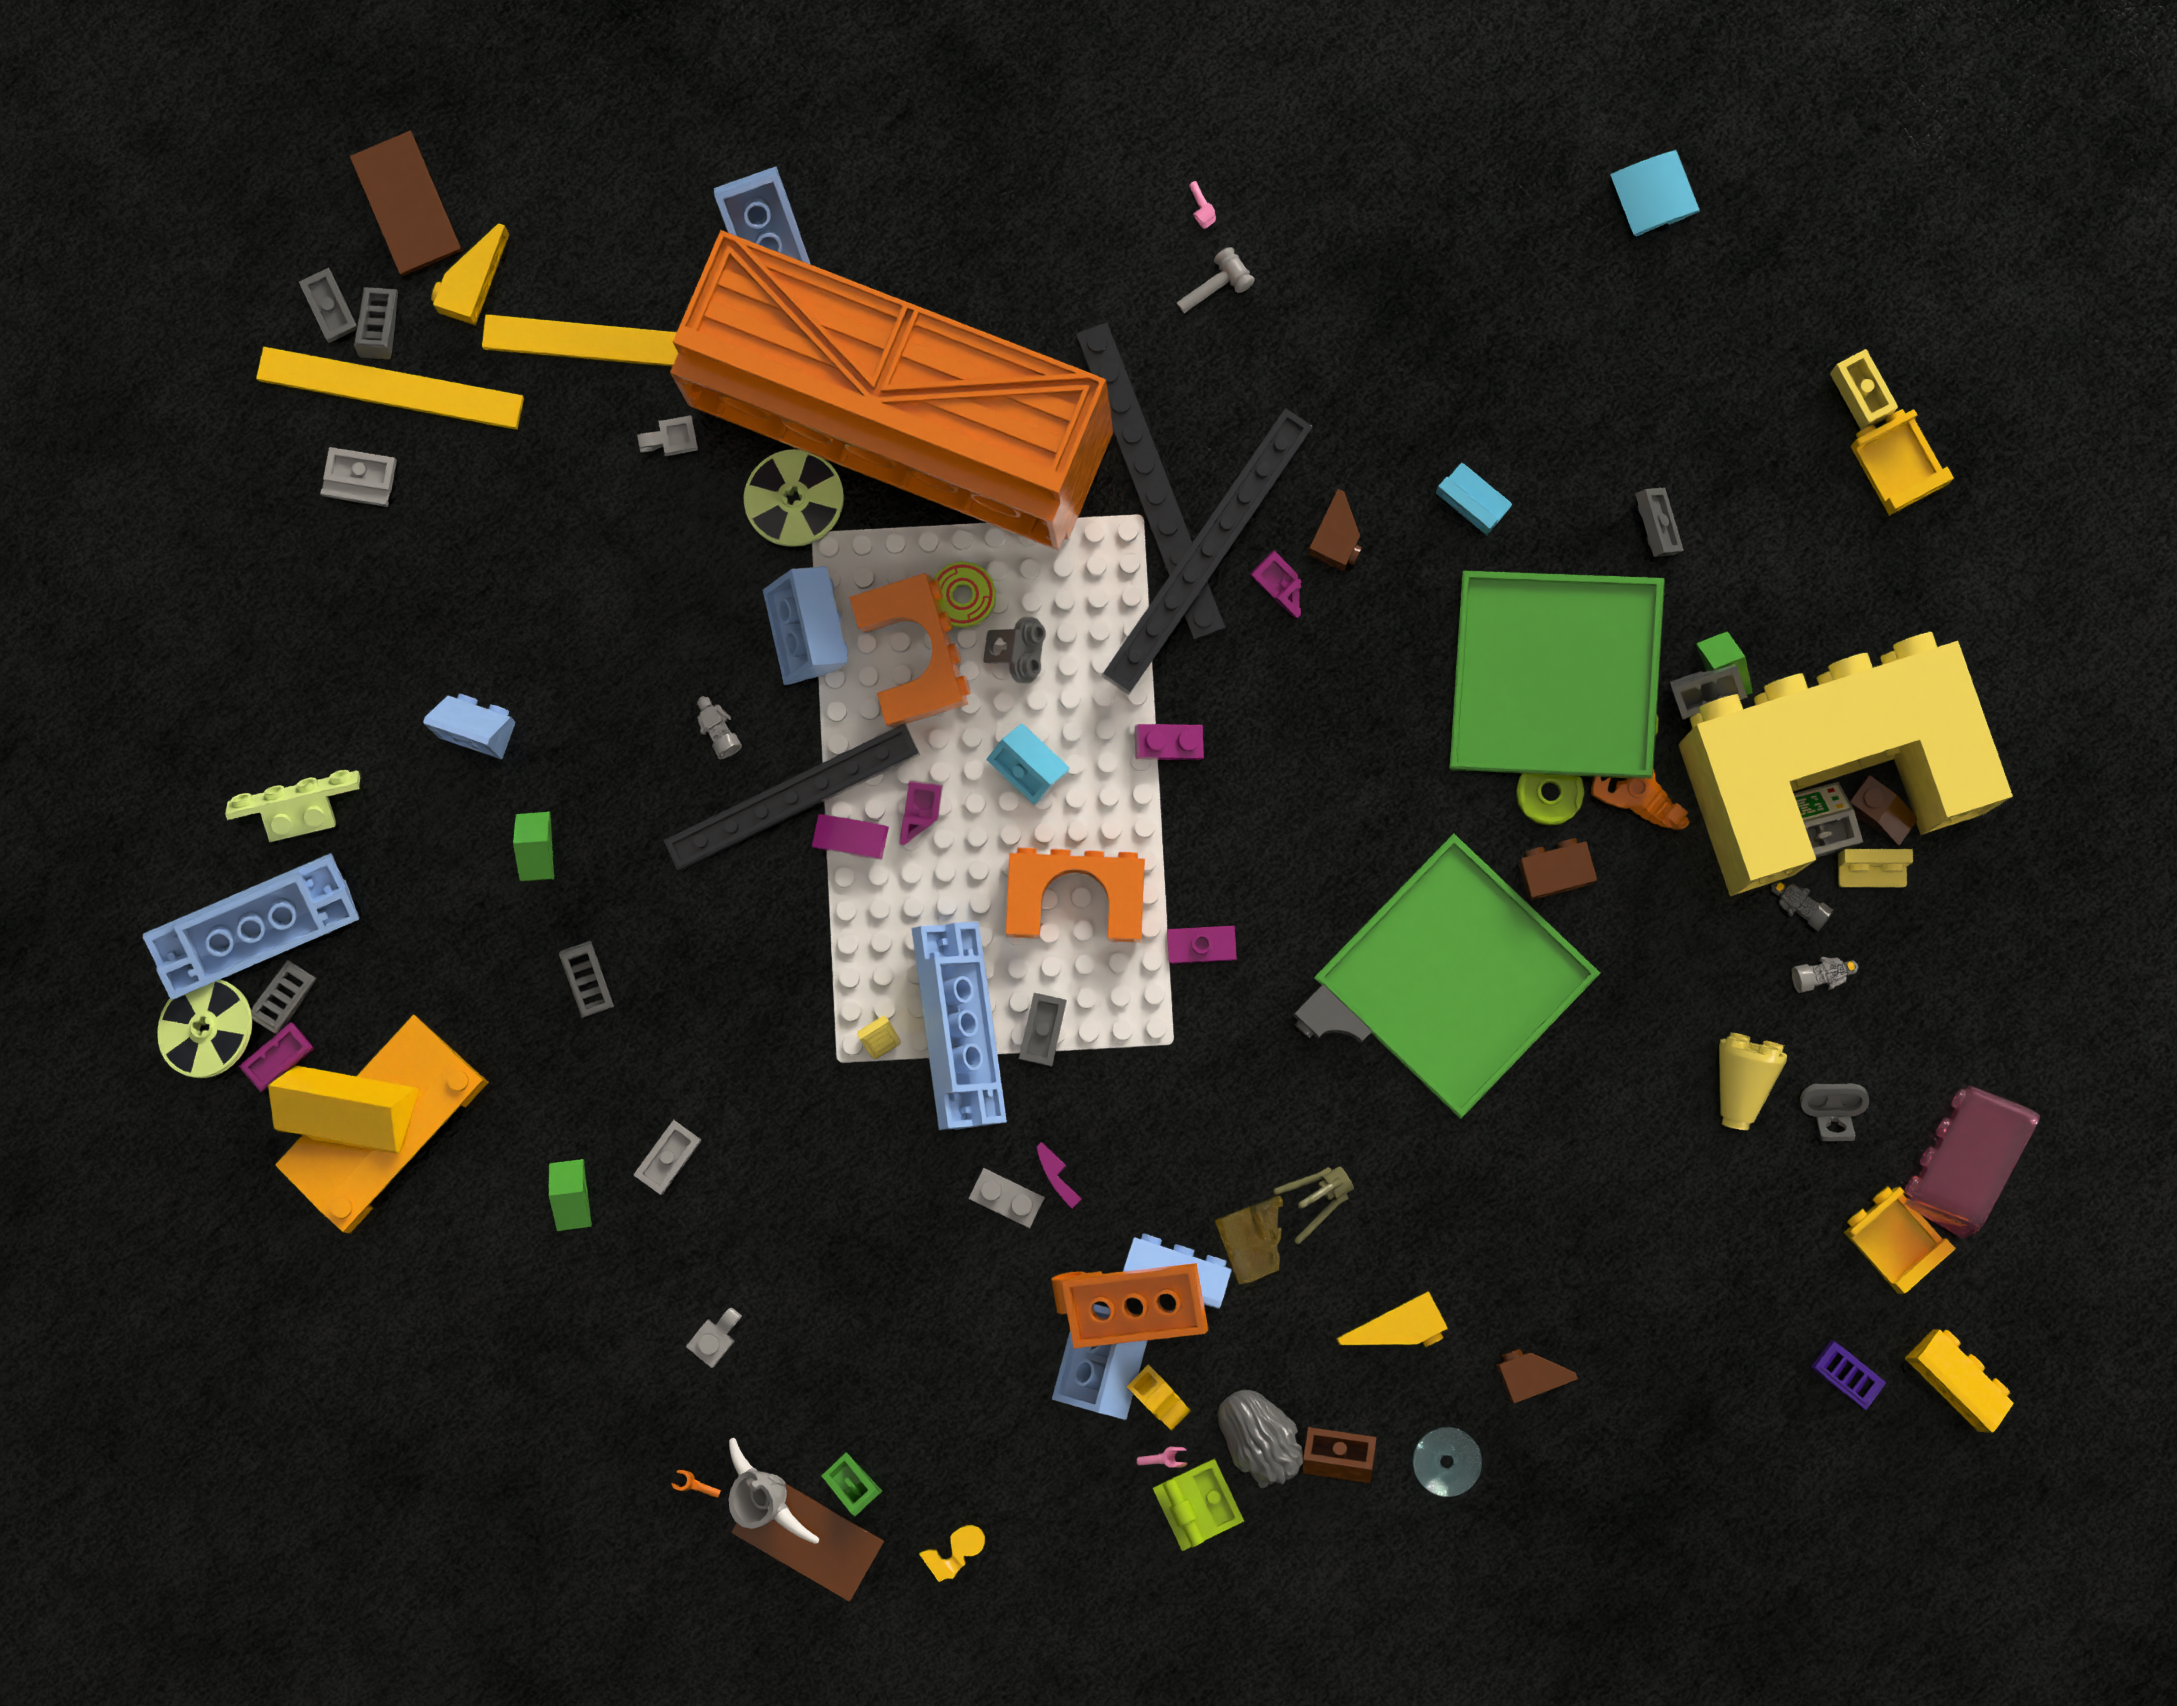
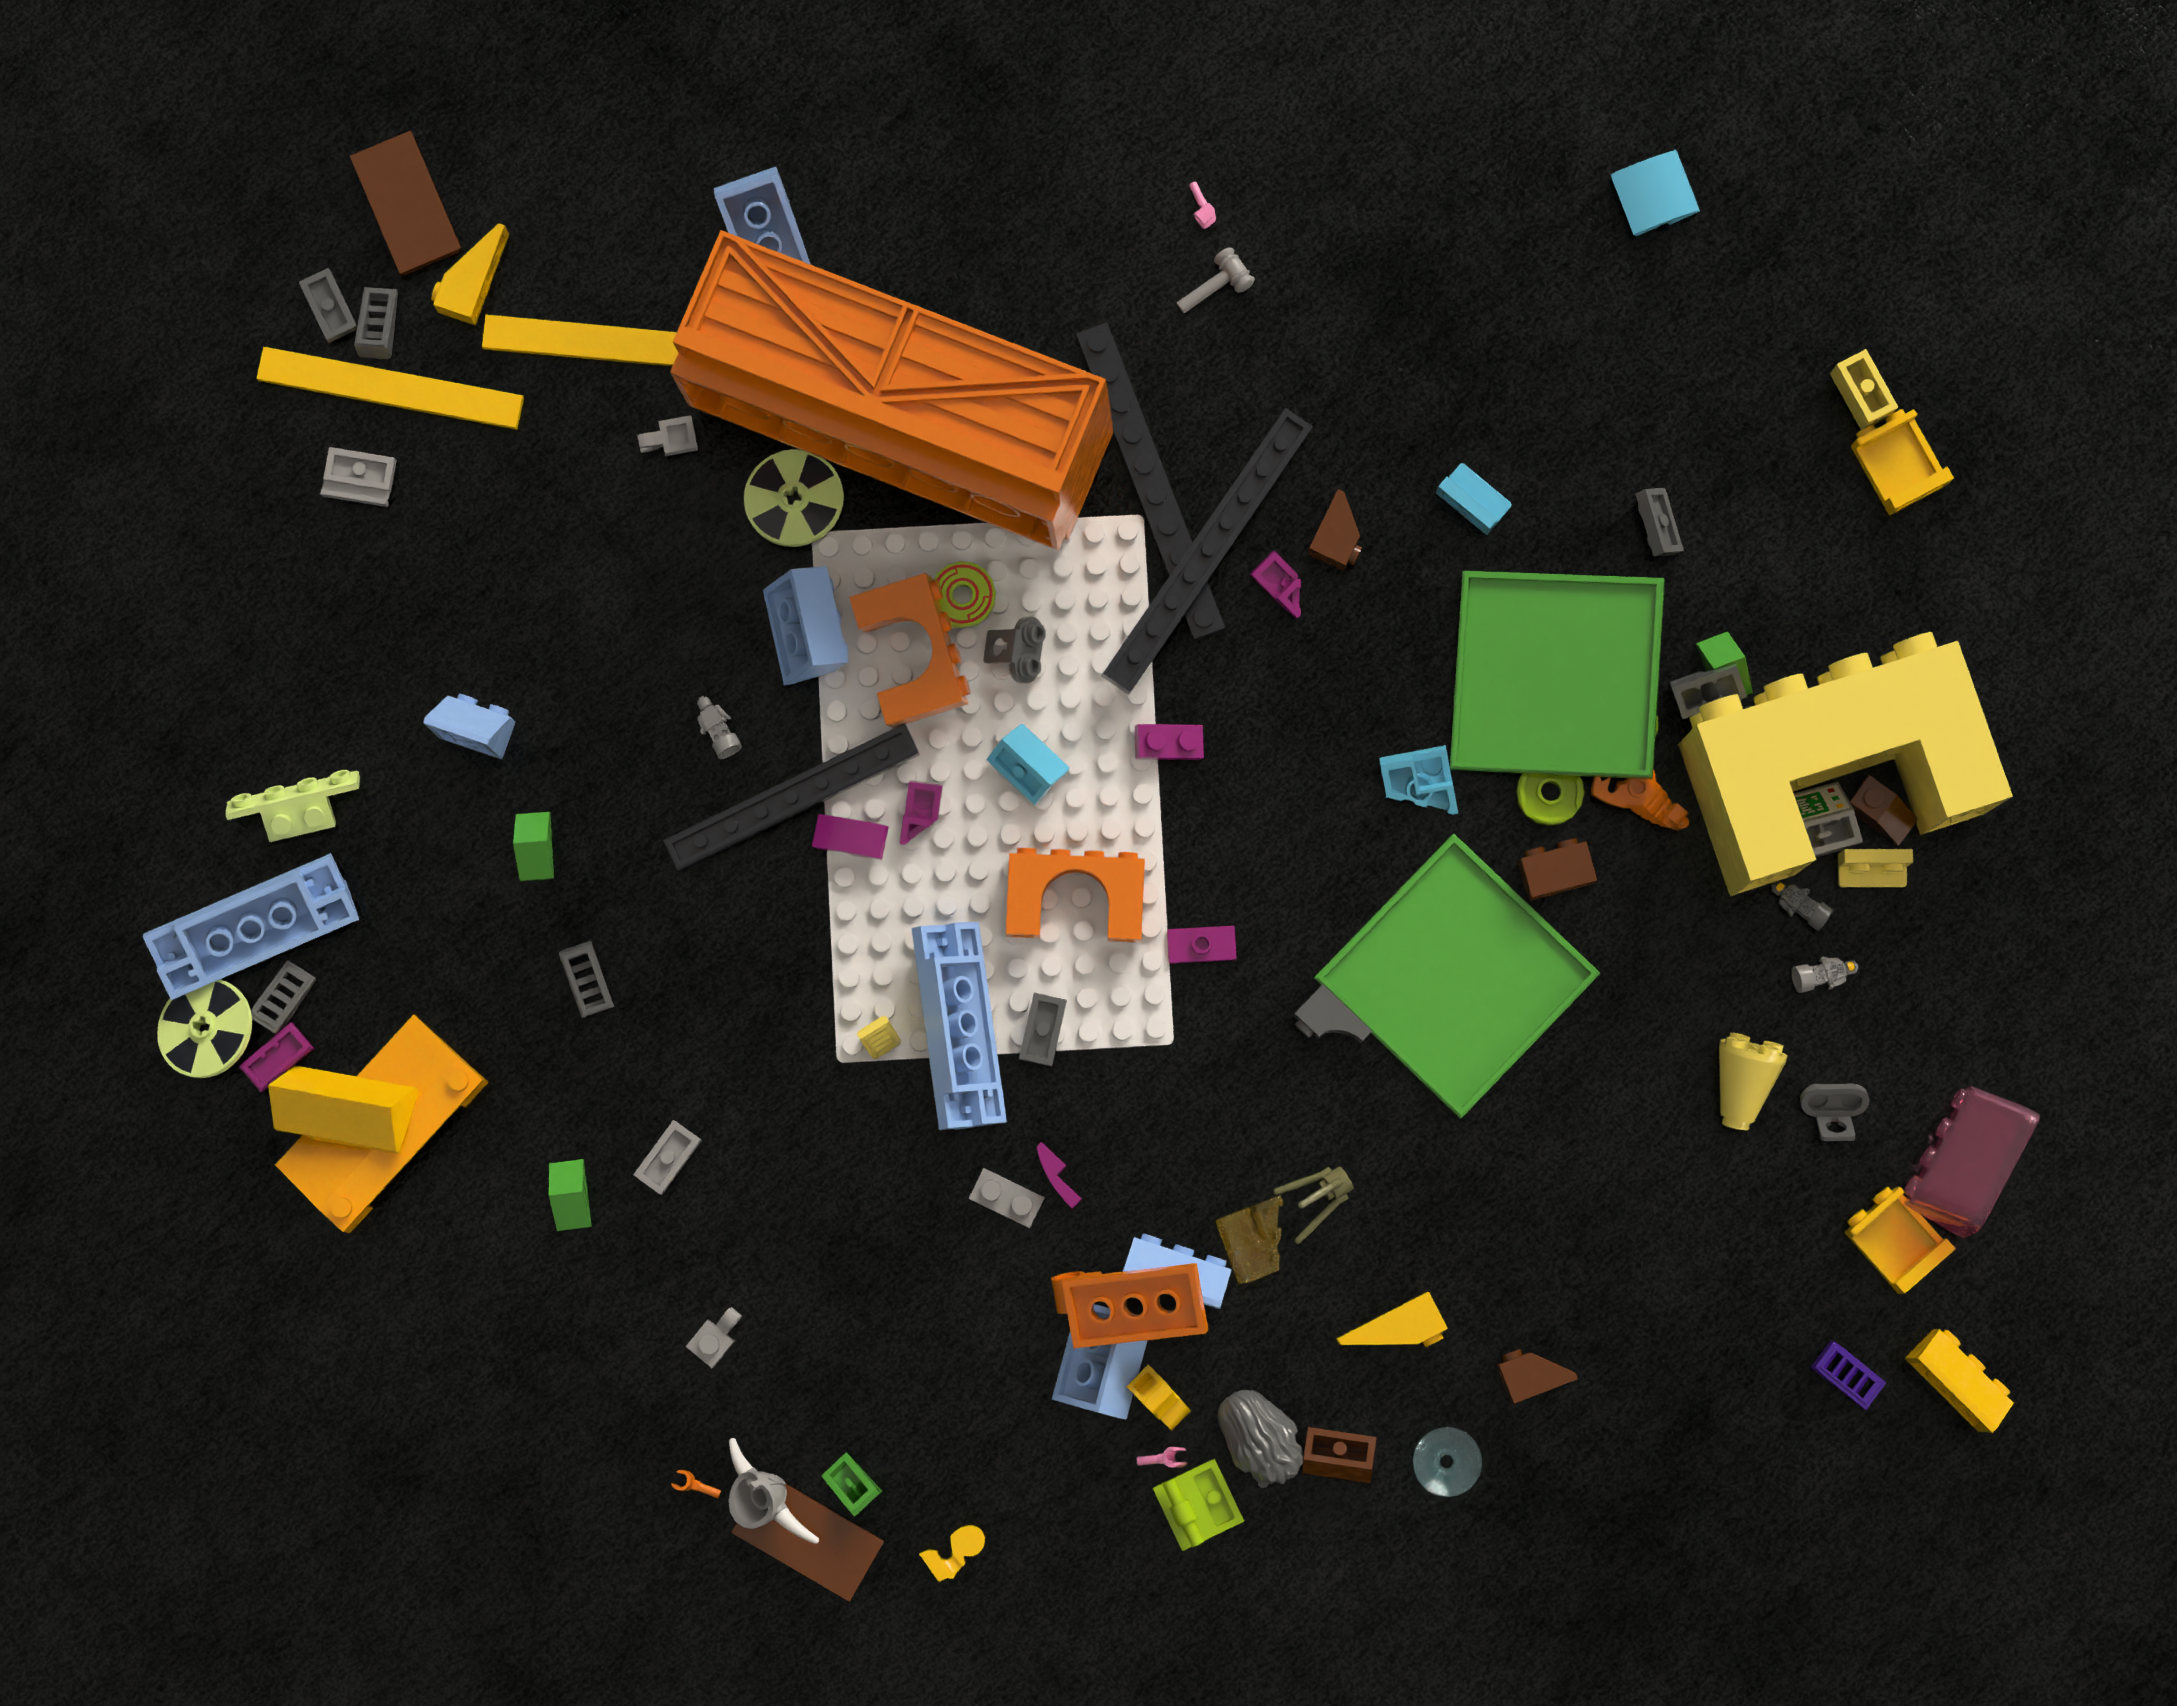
none -> medium azure slope [1380,745,1458,814]

